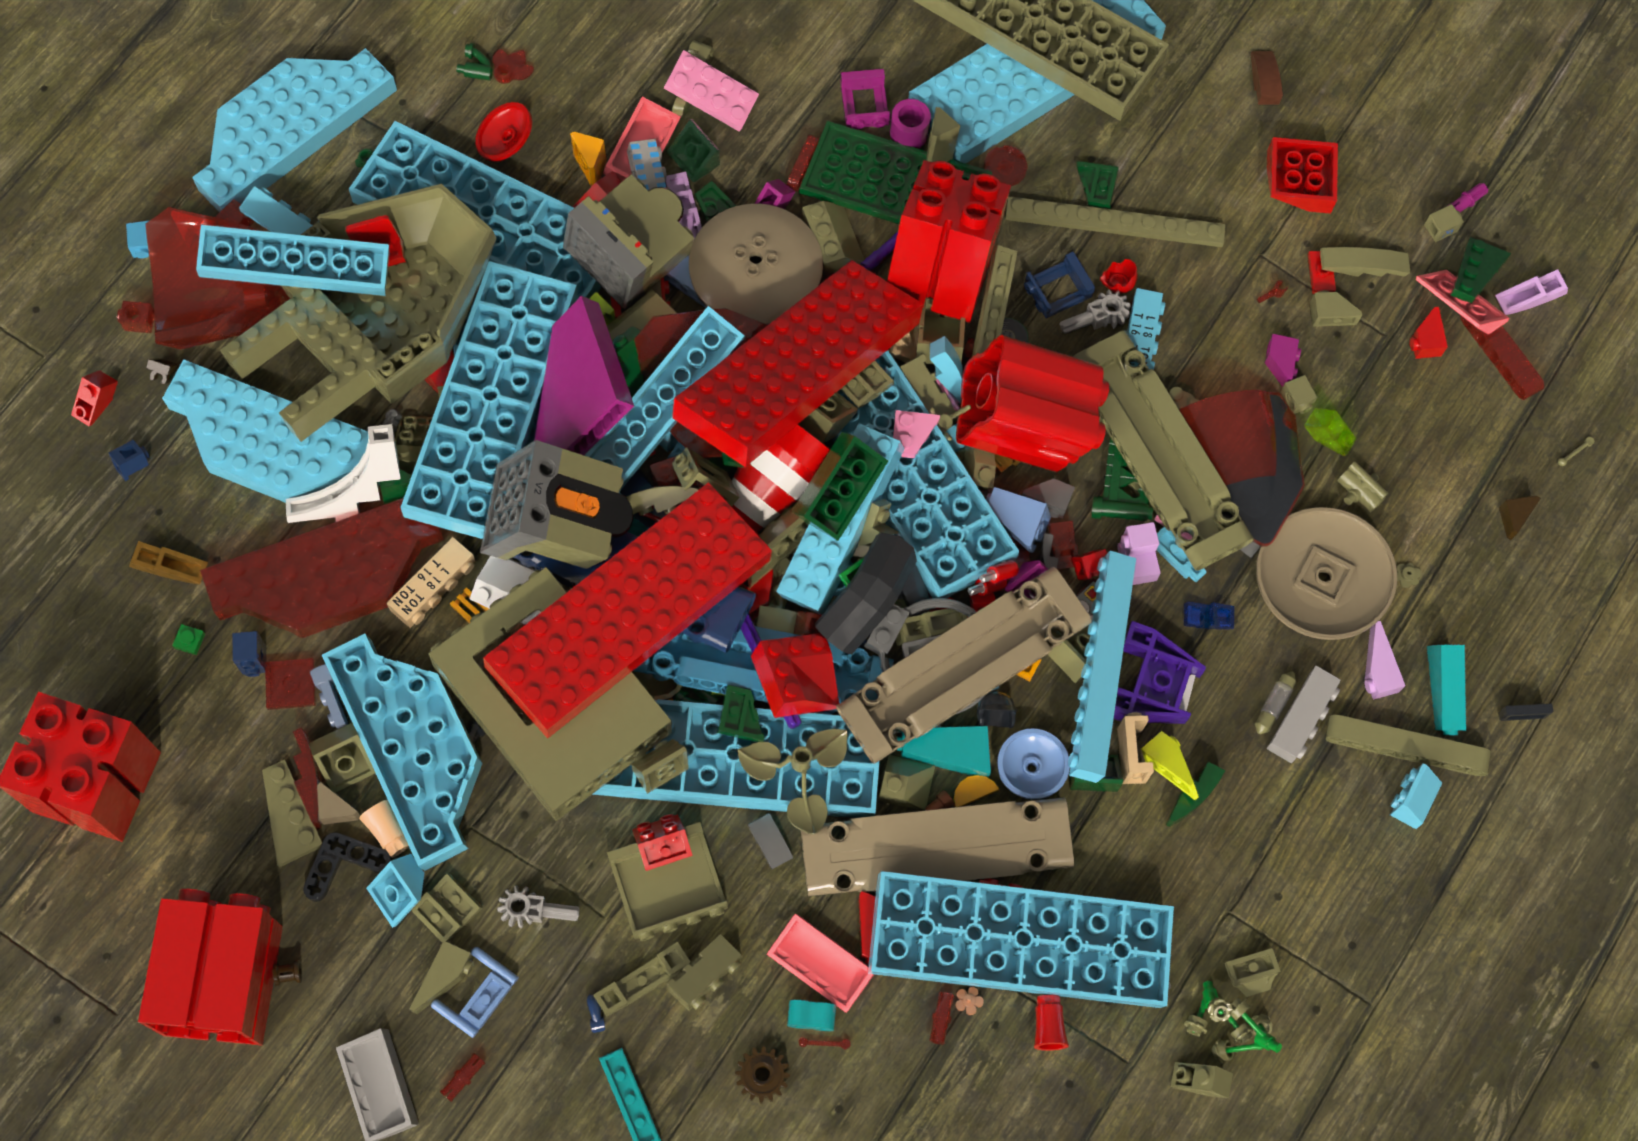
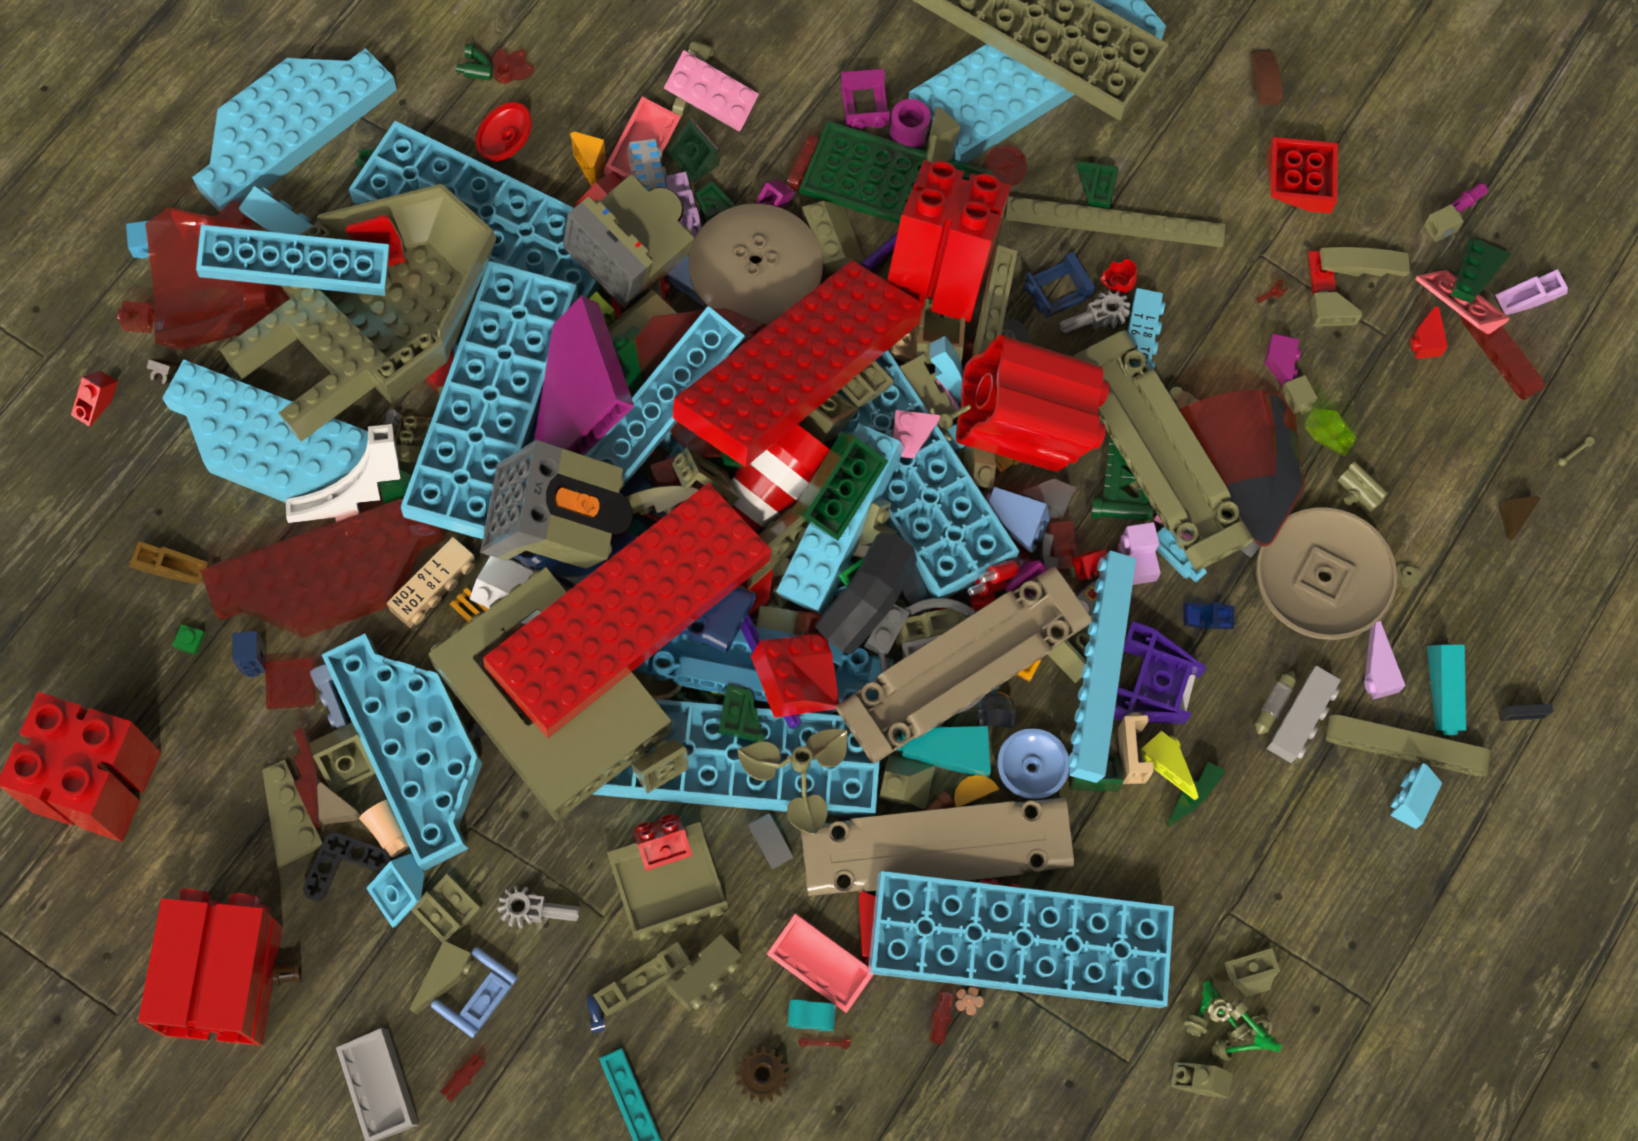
dark blue brick [109,440,150,481] -> none
red plant [1034,995,1069,1051] -> none

